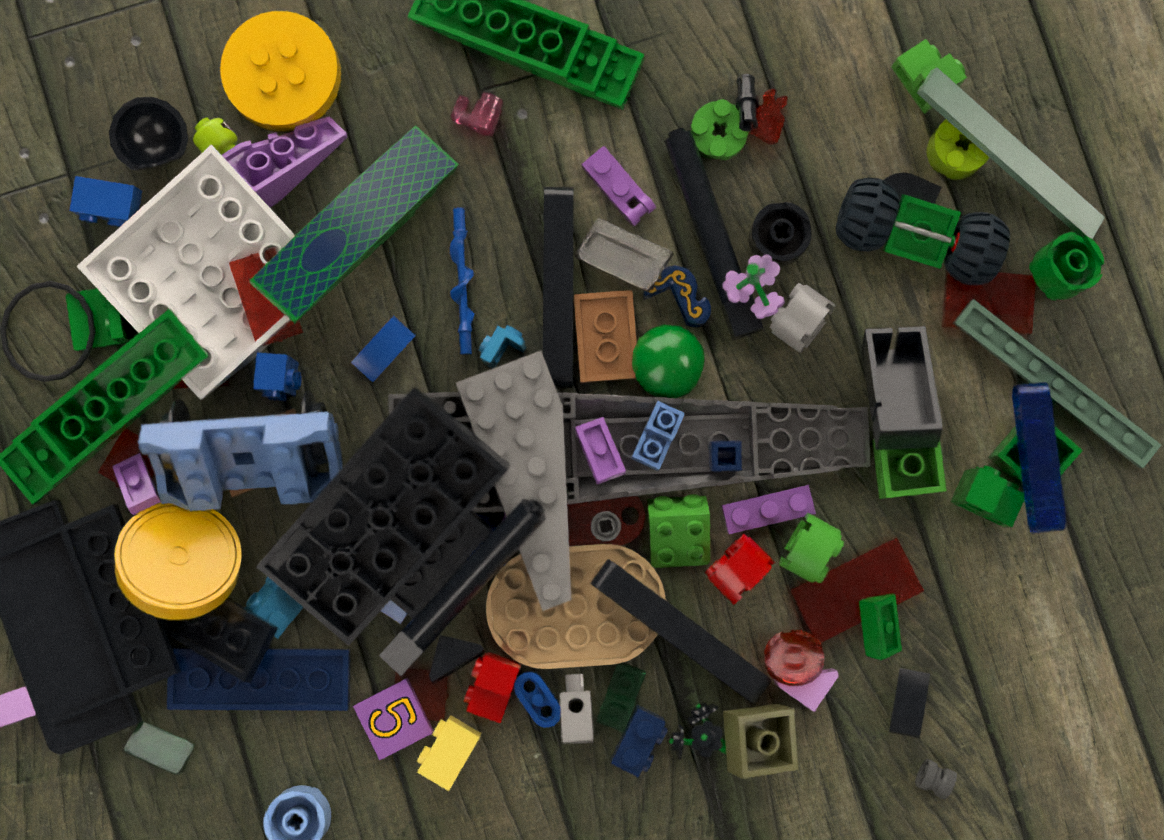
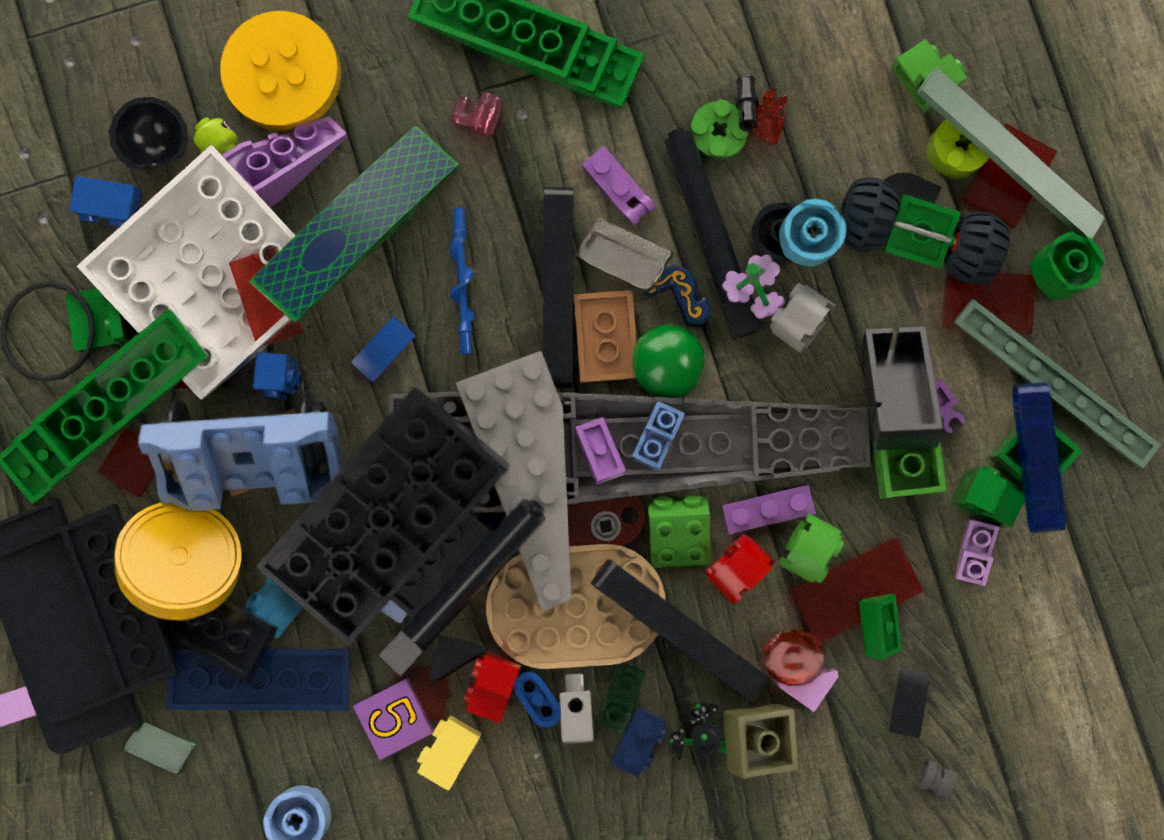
medium lavender plate [112,453,161,515] -> none
dark azure bracket [479,325,527,369] -> none
dark blue brick [709,440,742,472] -> none
none -> medium azure brick [779,199,846,266]
none -> medium lavender plate [935,378,966,434]
none -> lavender slope [955,517,1000,586]
none -> clear red tile [962,124,1057,228]

